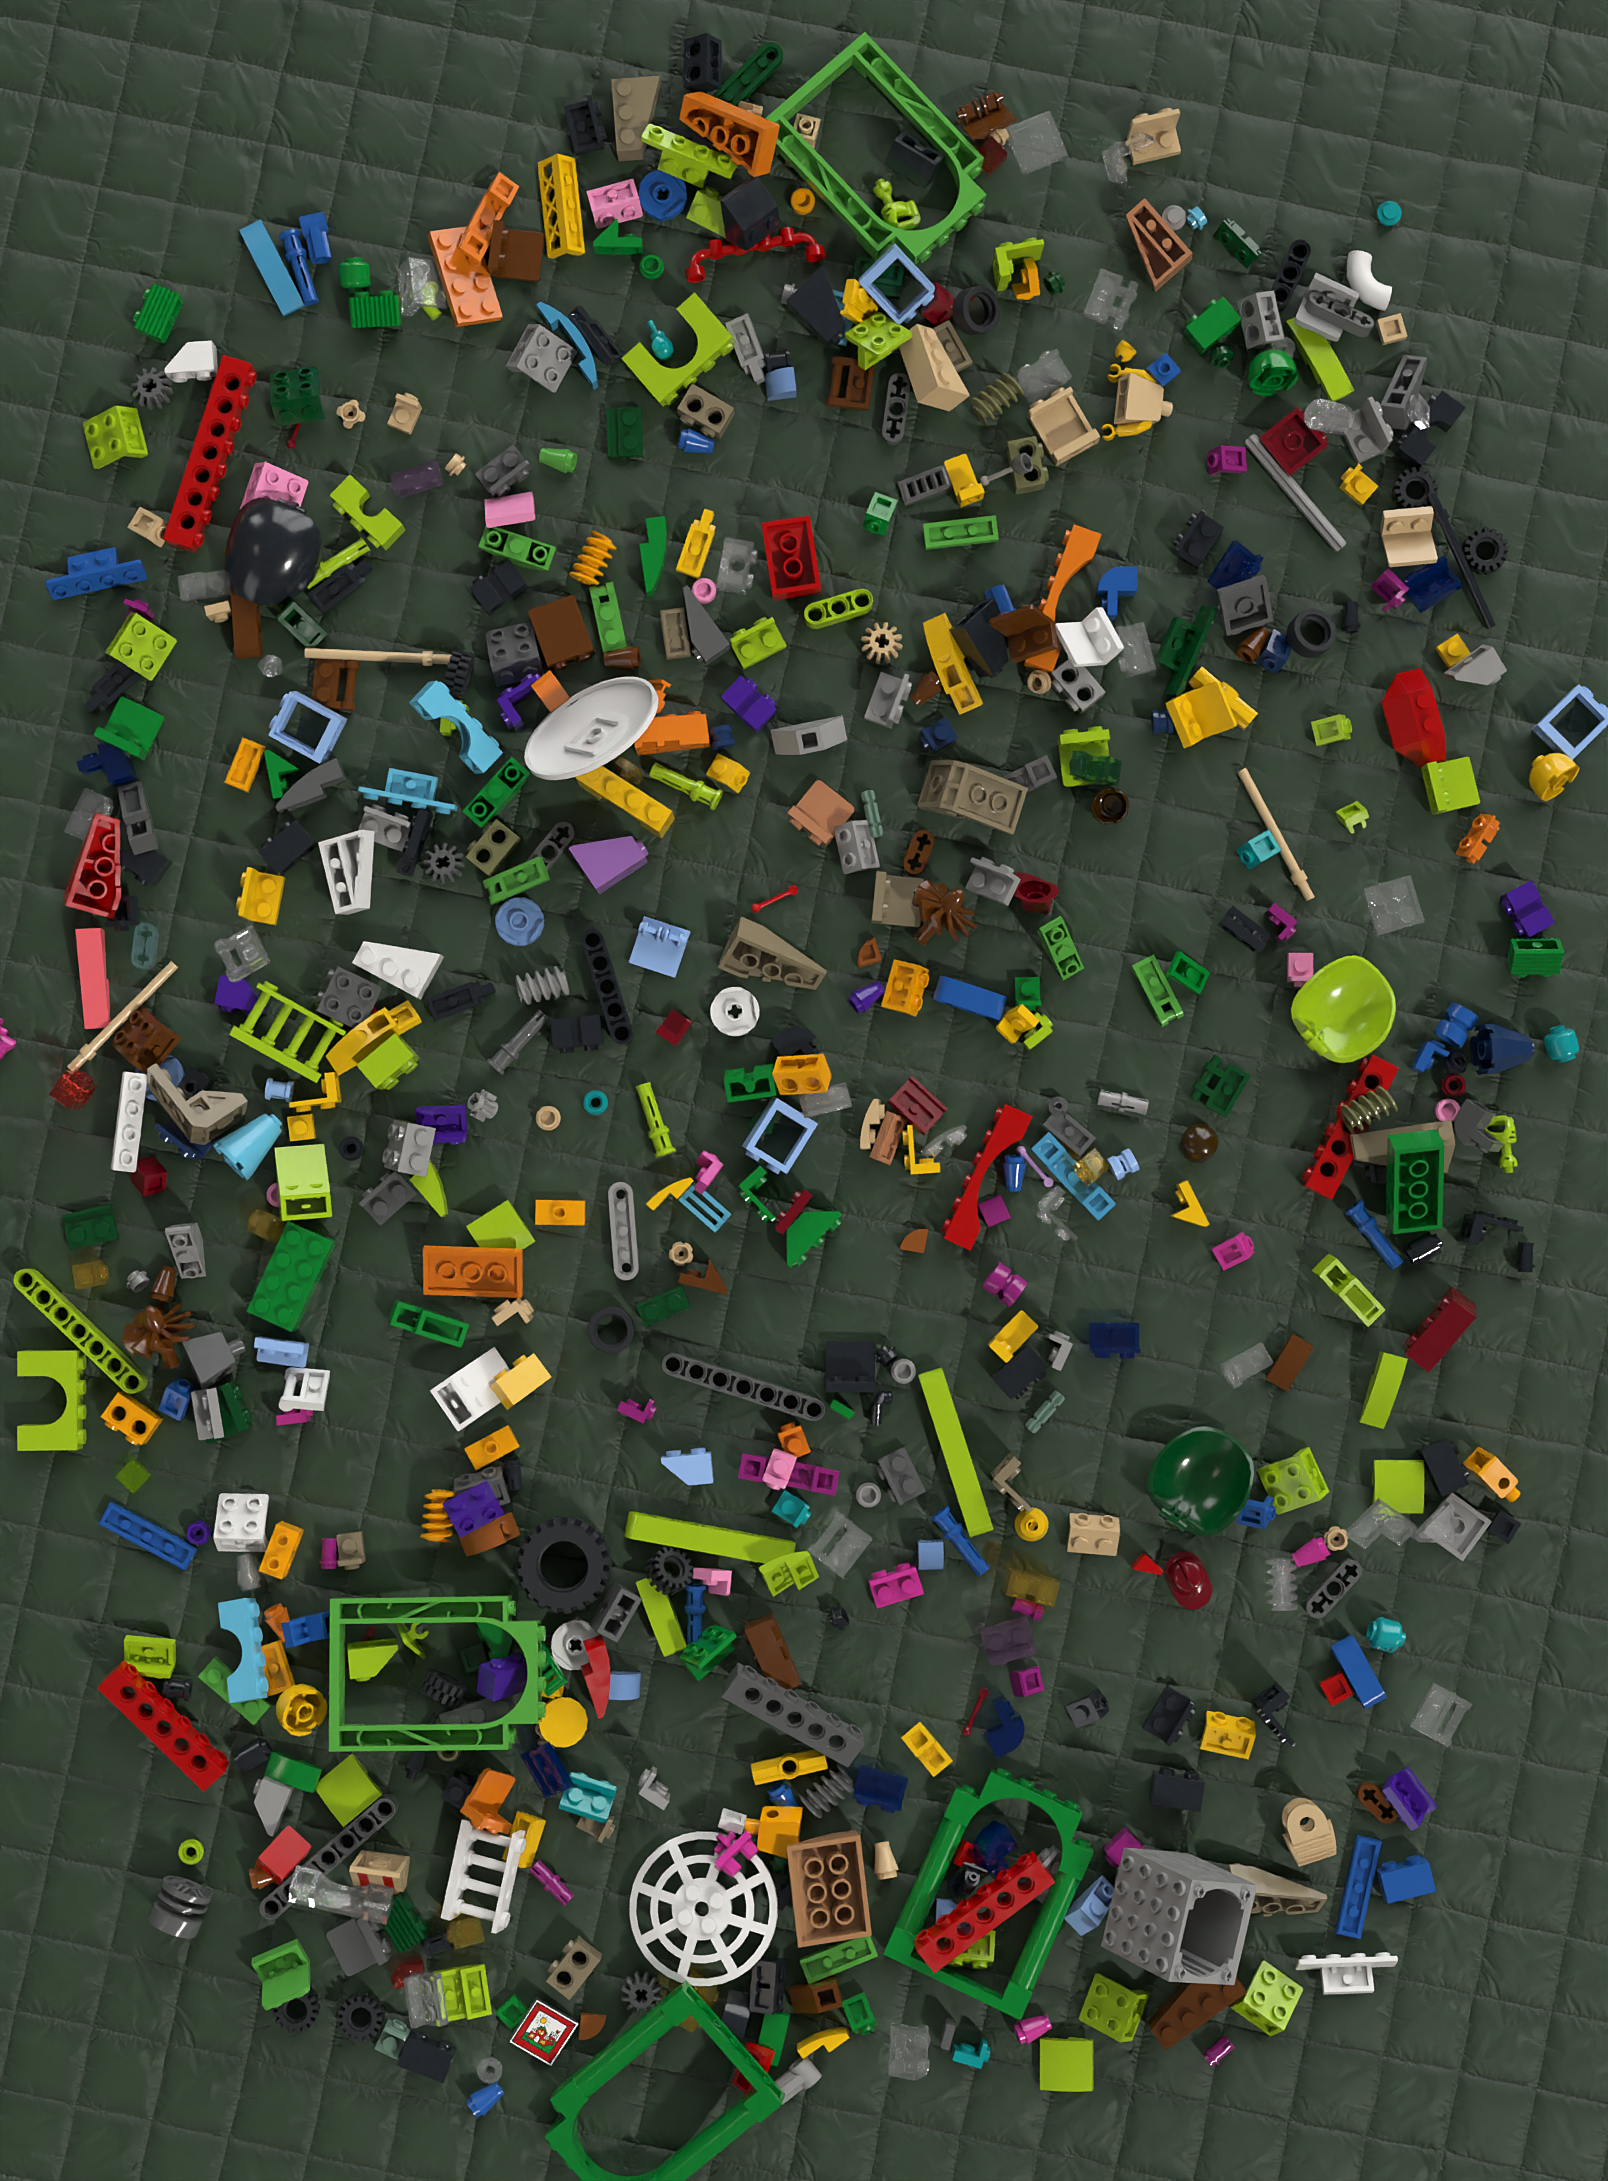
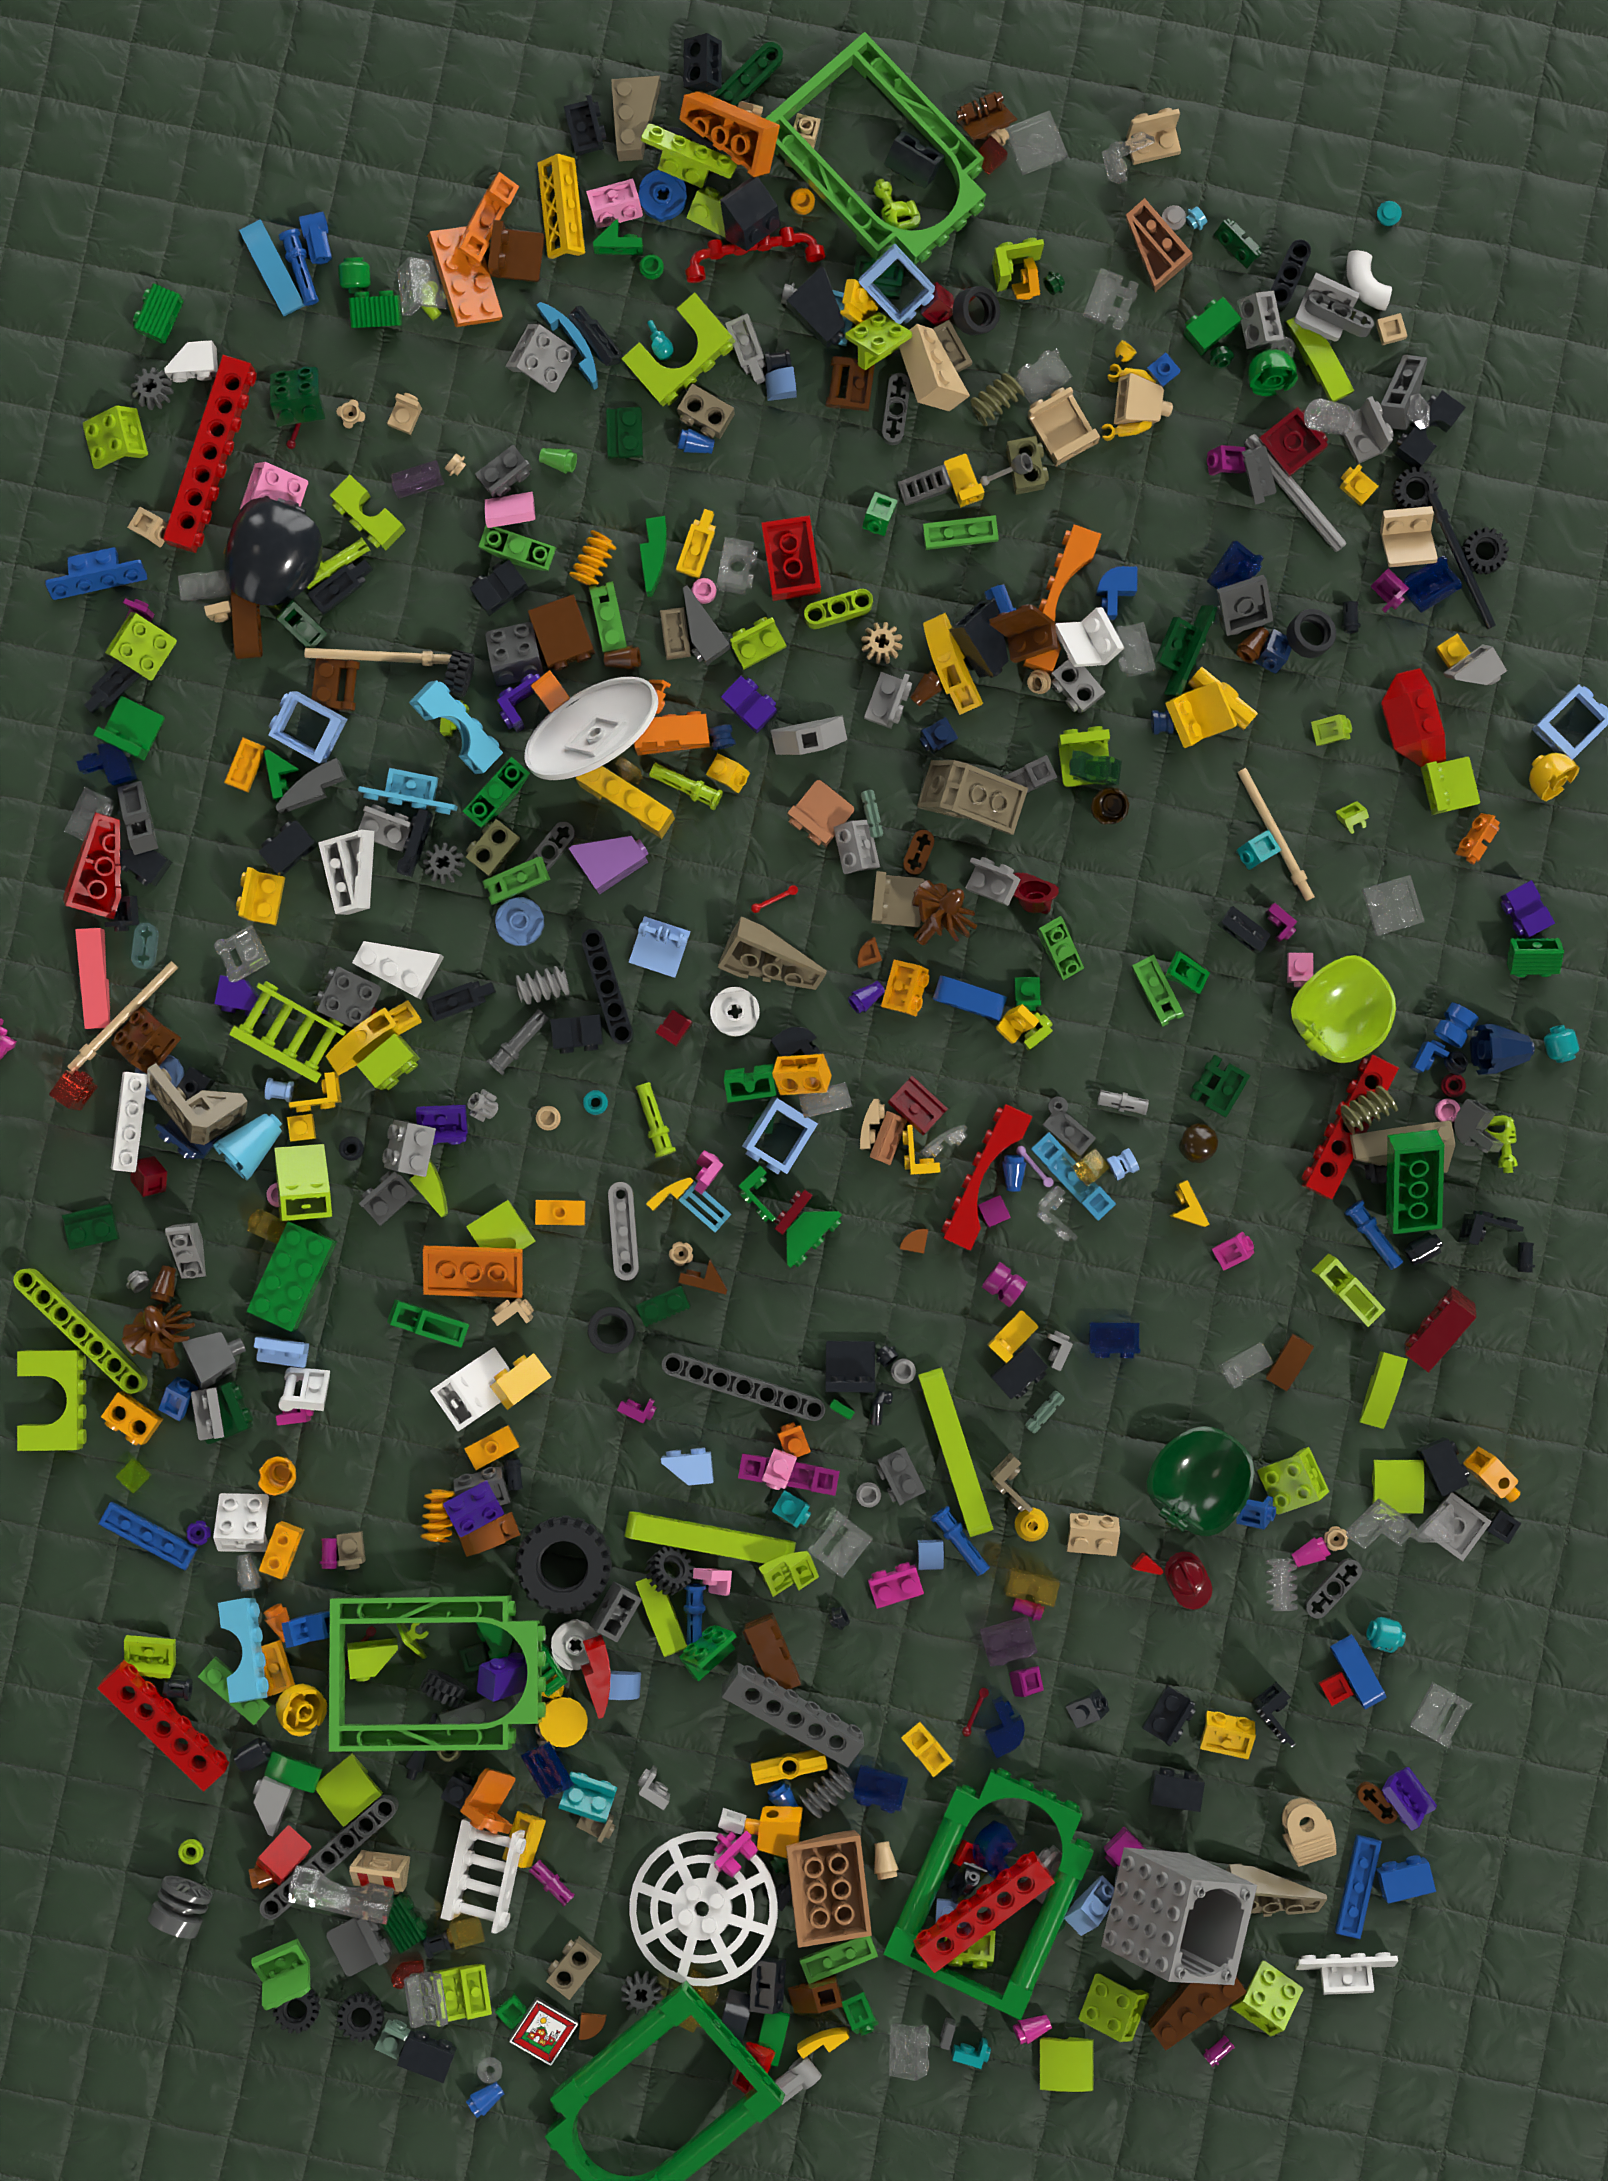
clear yellow bracket [72,1260,109,1290] -> none
clear plate [258,655,283,677] -> none
black bracket [1173,509,1225,570] -> none
none -> light orange hair [258,1456,296,1496]
none -> dark grey bracket [1242,446,1276,504]

